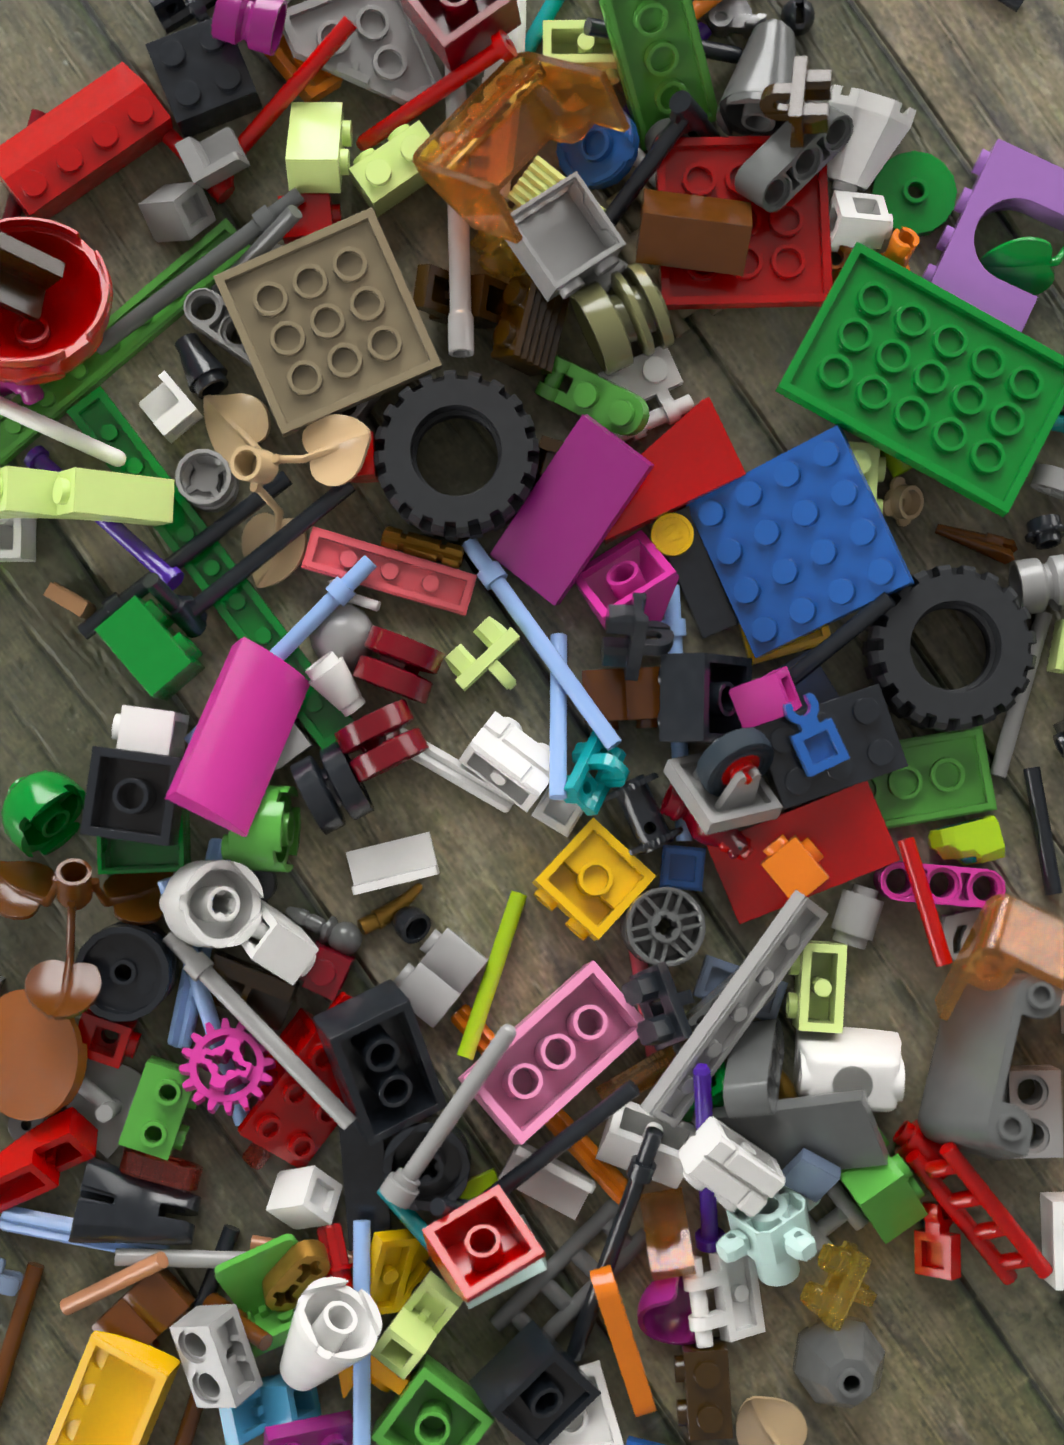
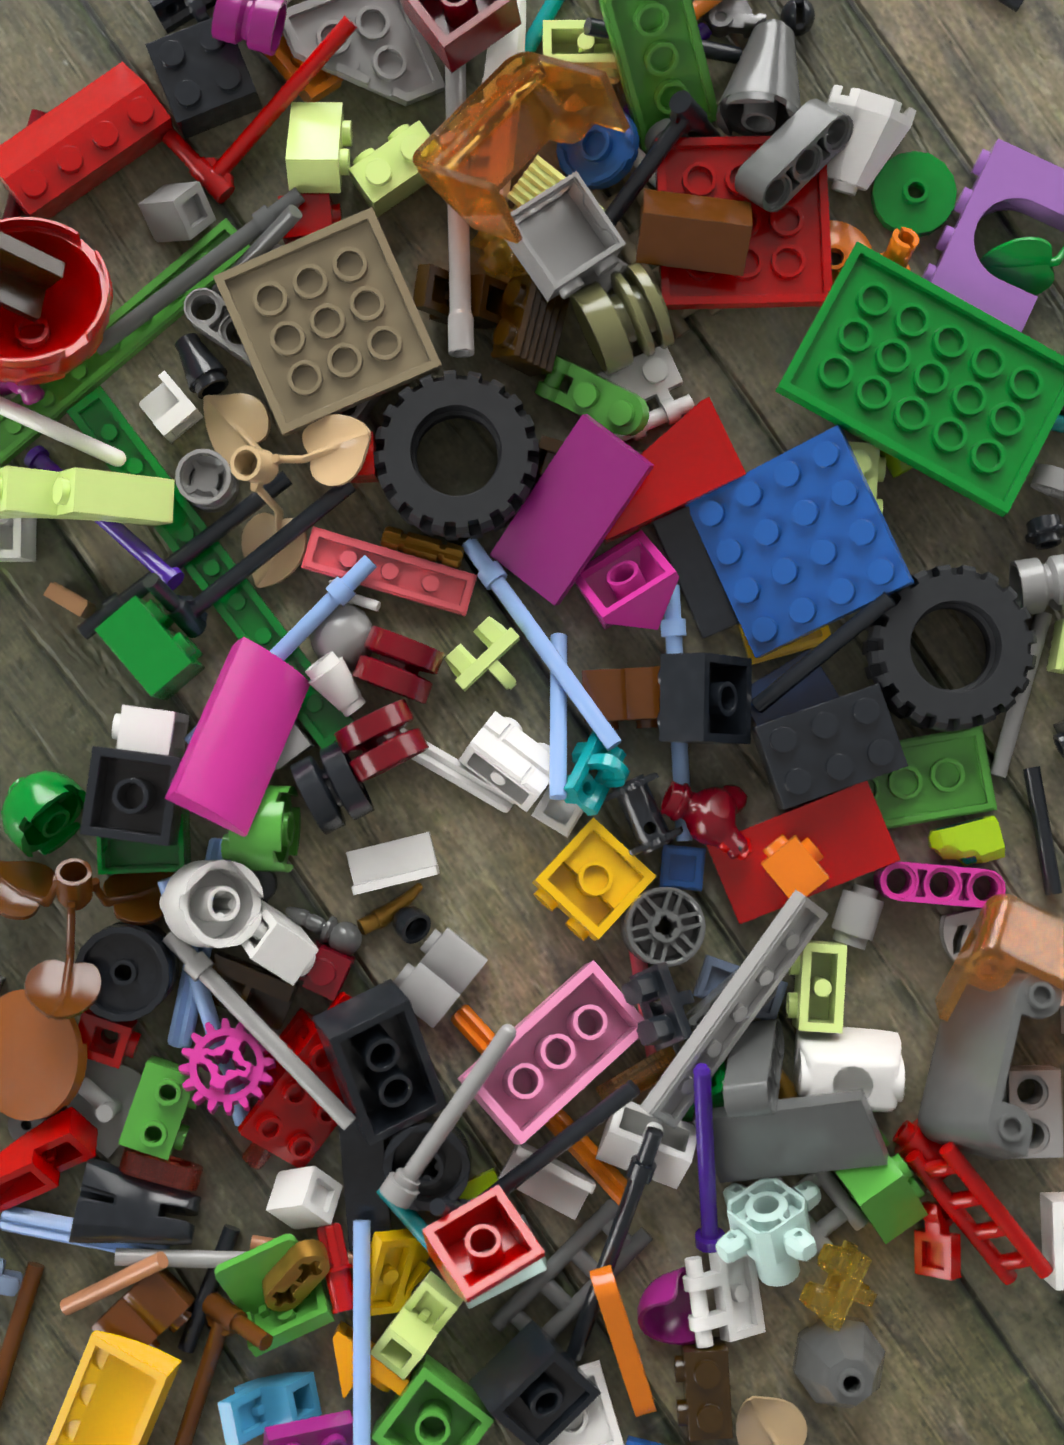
light grey brick [169,1304,263,1408] -> none
light grey panel [175,127,251,190] -> none
white cone [280,1277,382,1391] -> none
red bar [356,29,518,151] -> none
lime bar [457,891,527,1060] -> none
black hips [600,592,674,681] -> none
clear orange plate [640,1187,696,1281] -> none
yellow piece [651,513,694,557] -> none
light grey plate [663,727,783,835] -> none
white brick [678,1117,786,1217] -> none
dark pink panel [729,666,802,728] -> none
dark brown hips [760,56,833,148] -> none
blue plate [782,693,850,777] -> none
sand blue tile [782,1148,841,1203] -> none
white brick [829,190,893,252] -> none
tan plate [883,477,924,526] -> none
red bar [897,836,953,967] -> none
reddish brown piece [935,524,1018,565] -> none

